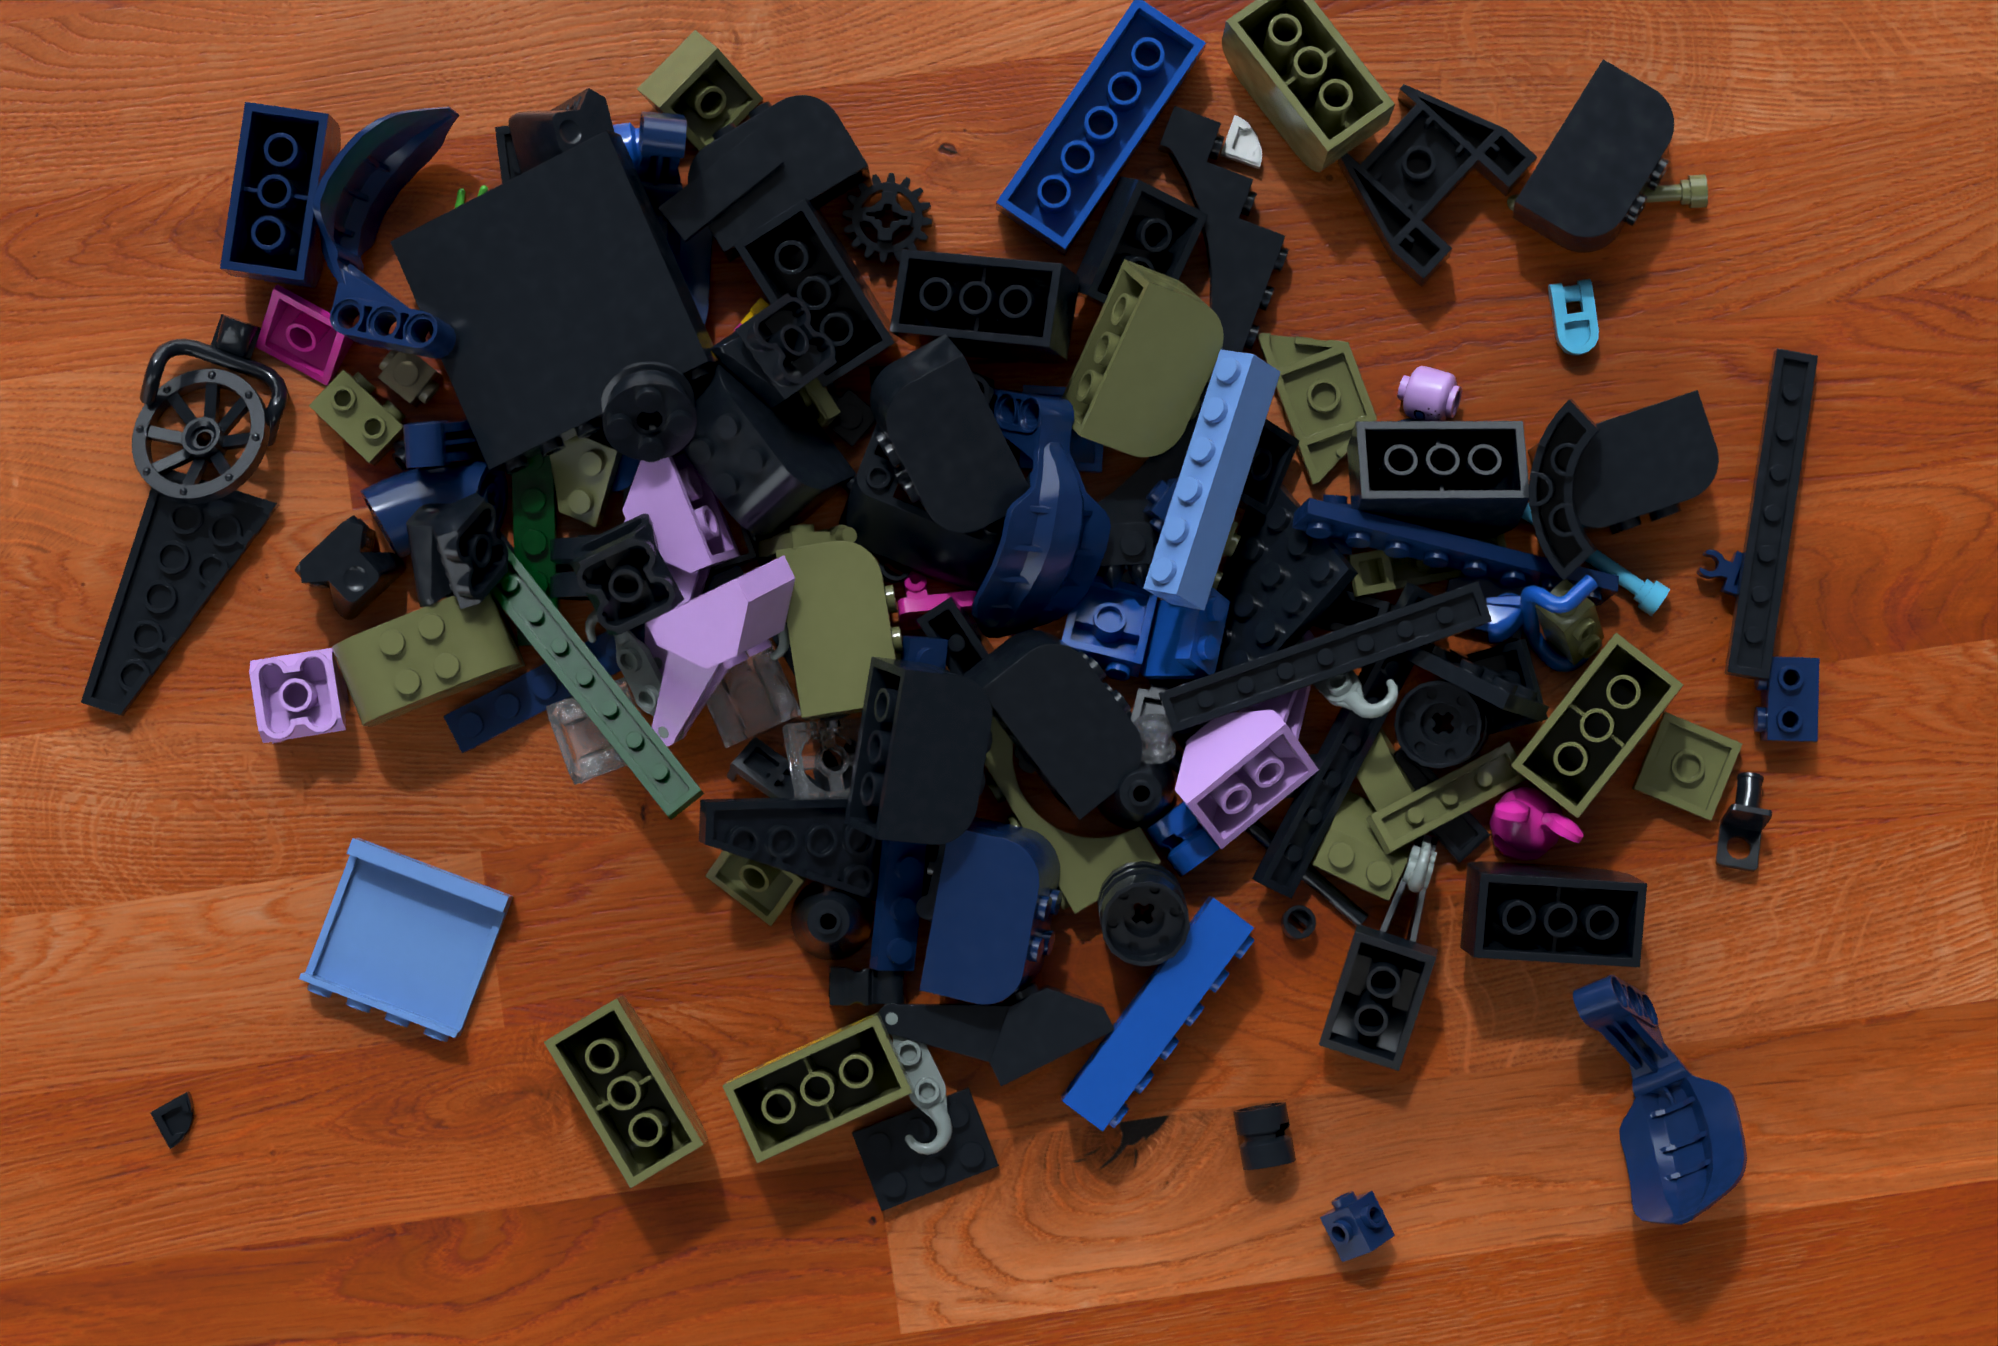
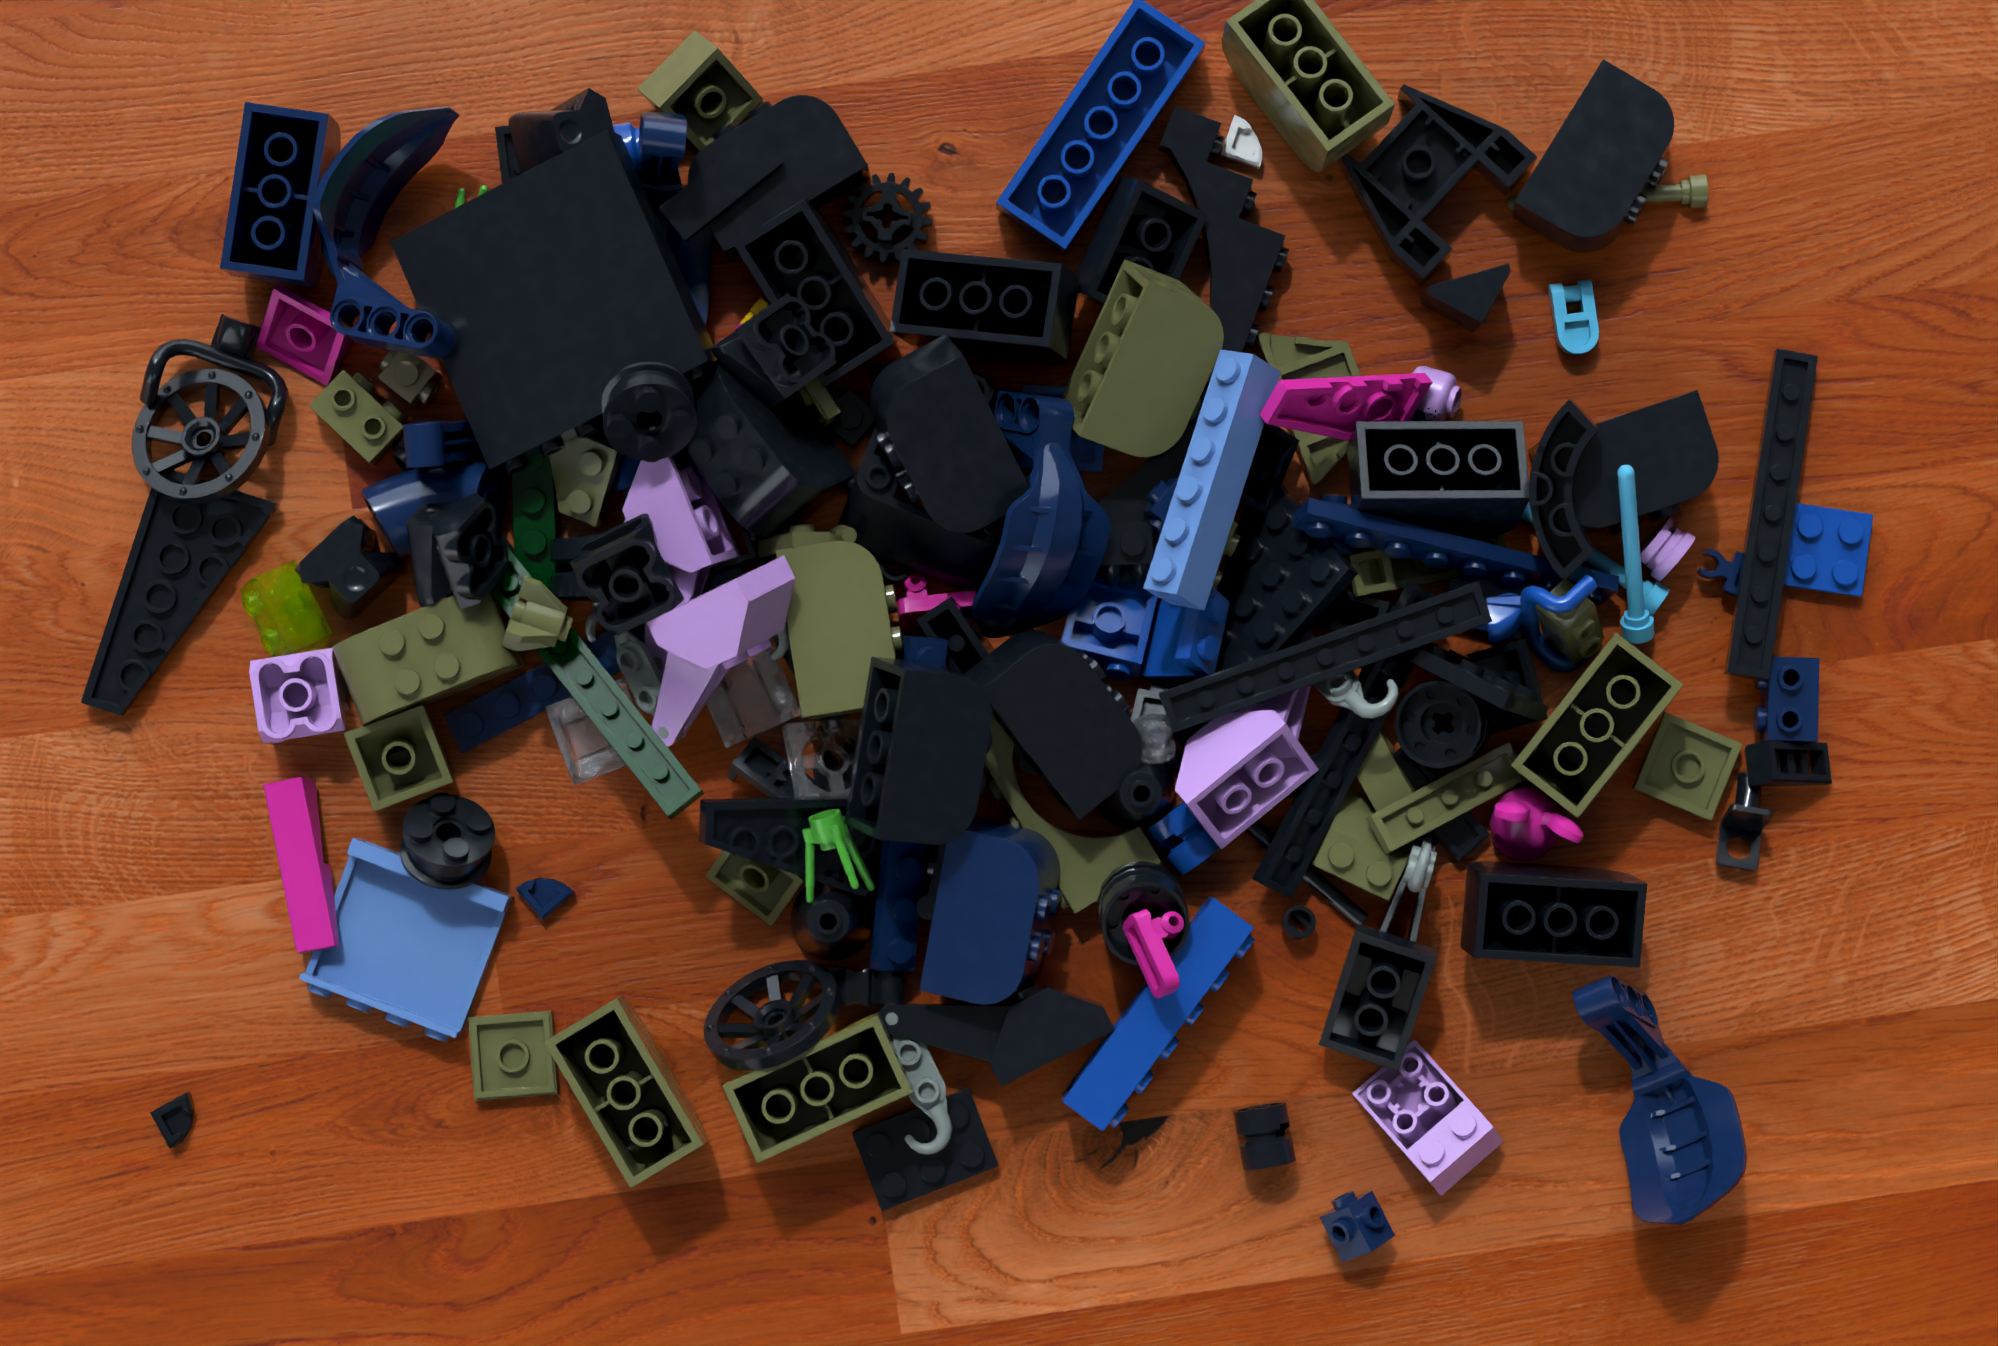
none -> clear neon green bracket [240,560,332,657]
none -> dark pink slope [263,777,339,954]
none -> olive slope [344,704,454,811]
none -> black wheel [400,793,495,890]
none -> olive tile [468,1010,559,1101]
none -> olive brick [501,576,573,652]
none -> dark blue tile [515,878,575,920]
none -> black wheel [704,960,842,1071]
none -> bright green plant [802,809,875,903]
none -> dark pink piece [1123,909,1184,999]
none -> dark pink wing [1259,373,1433,441]
none -> lavender slope [1352,1039,1504,1196]
none -> black slope [1420,263,1511,332]
none -> medium azure piece [1617,465,1655,644]
none -> lavender wheel [1640,516,1696,582]
none -> black slope [1745,740,1832,787]
none -> blue plate [1783,503,1873,597]

